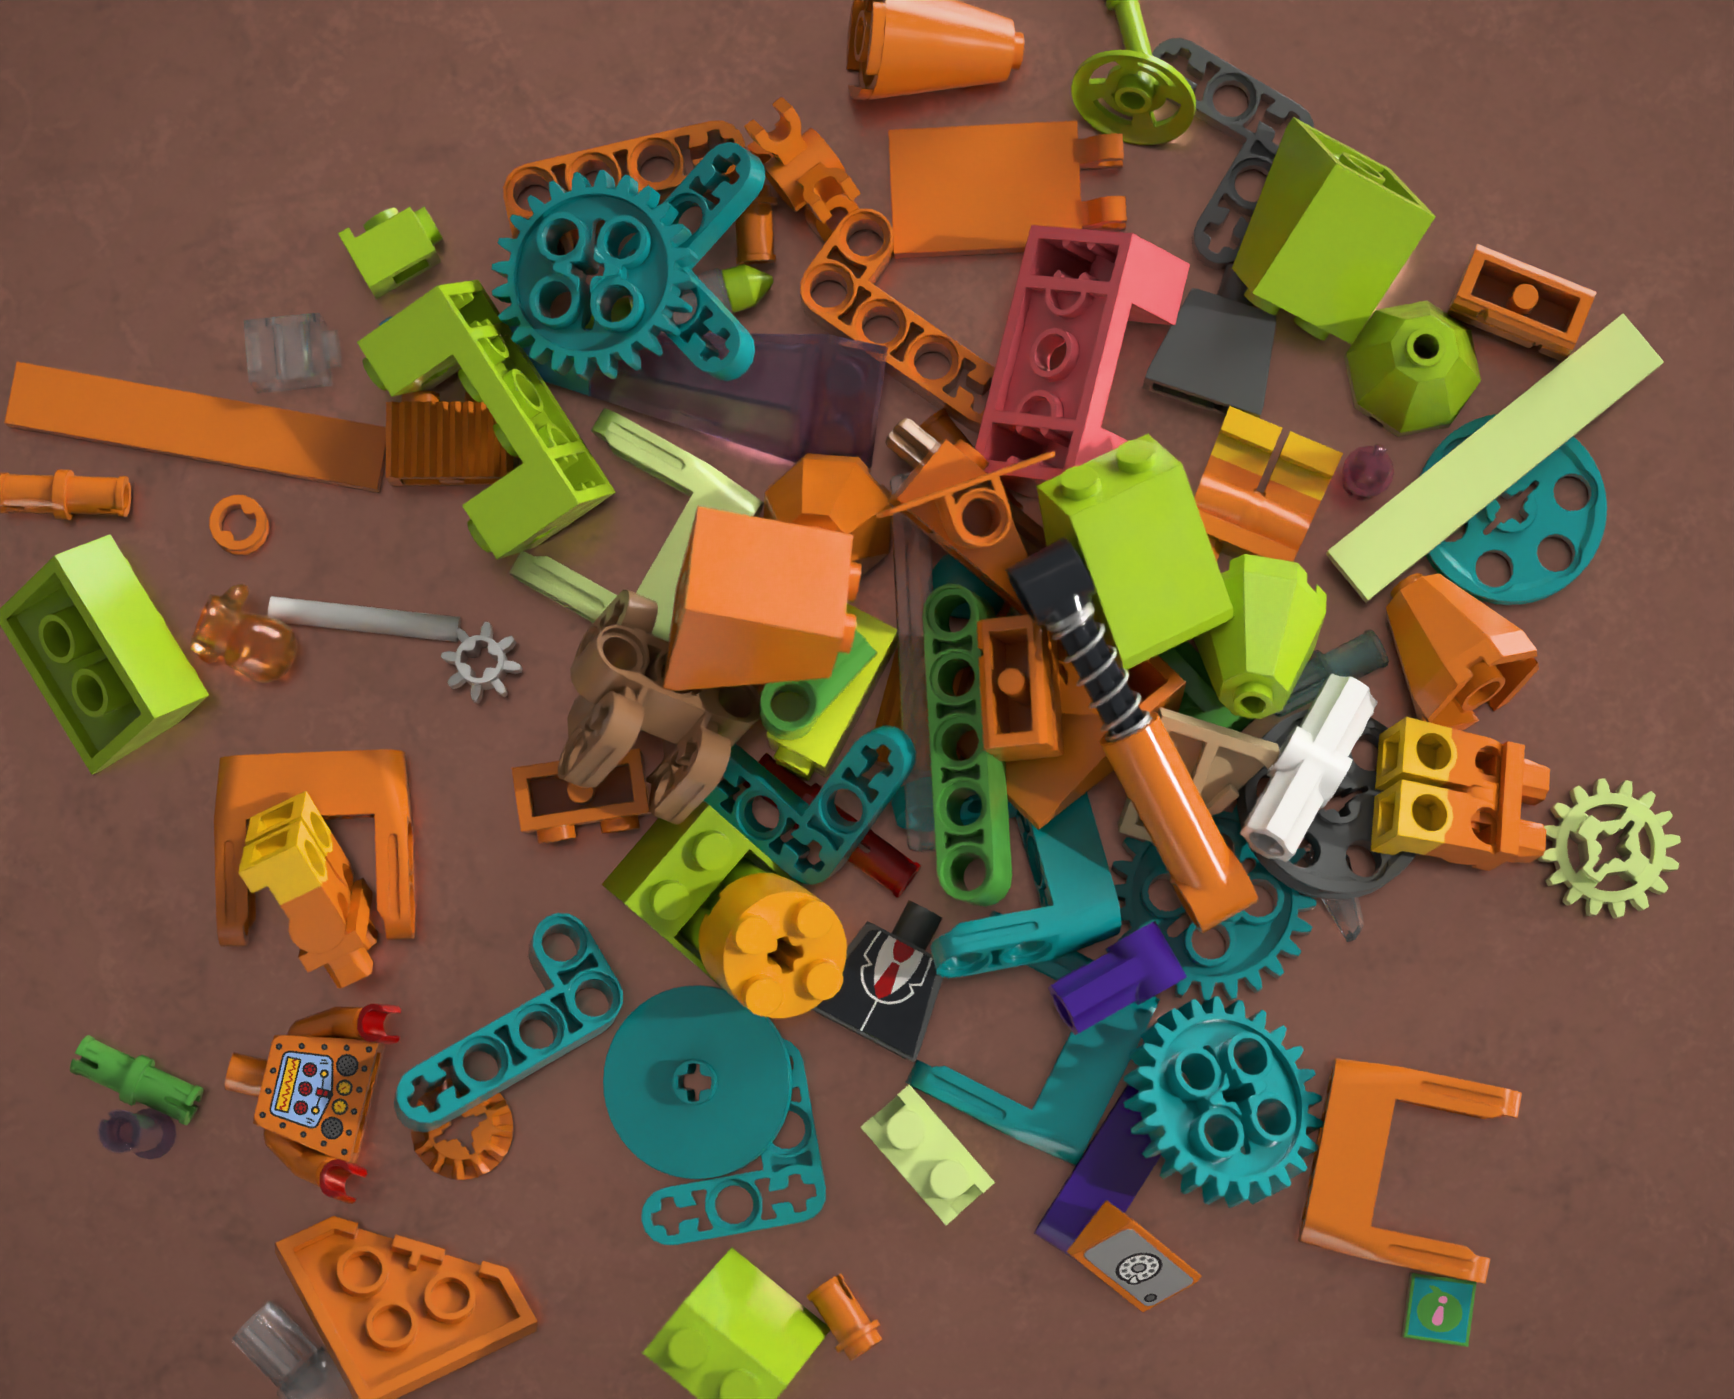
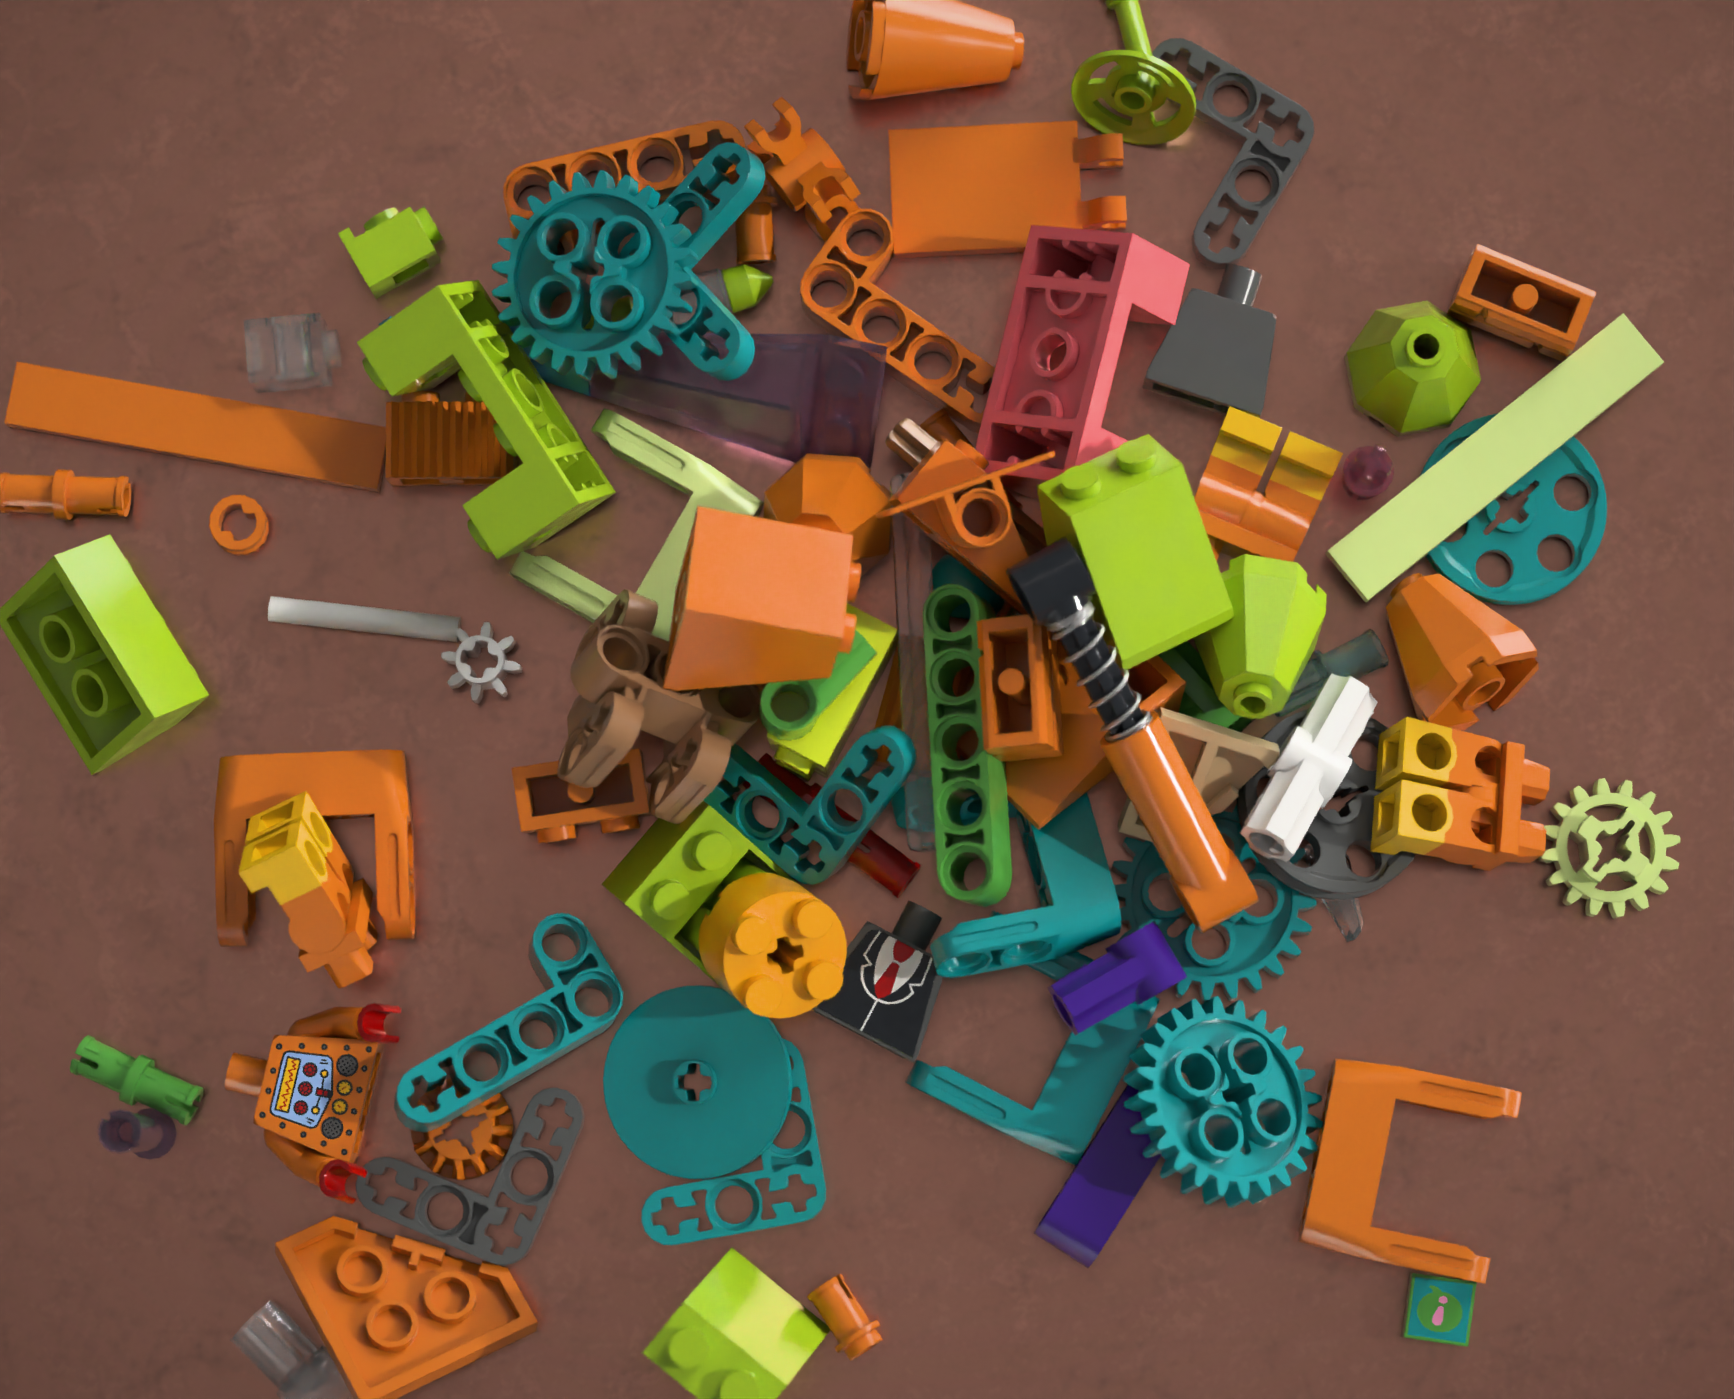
clear orange animal [190,584,297,683] -> none
yellowish green brick [861,1084,995,1225] -> none
slope [1066,1200,1202,1312] -> none
lime slope [1232,117,1436,344] -> none
none -> dark grey beam [355,1088,585,1265]

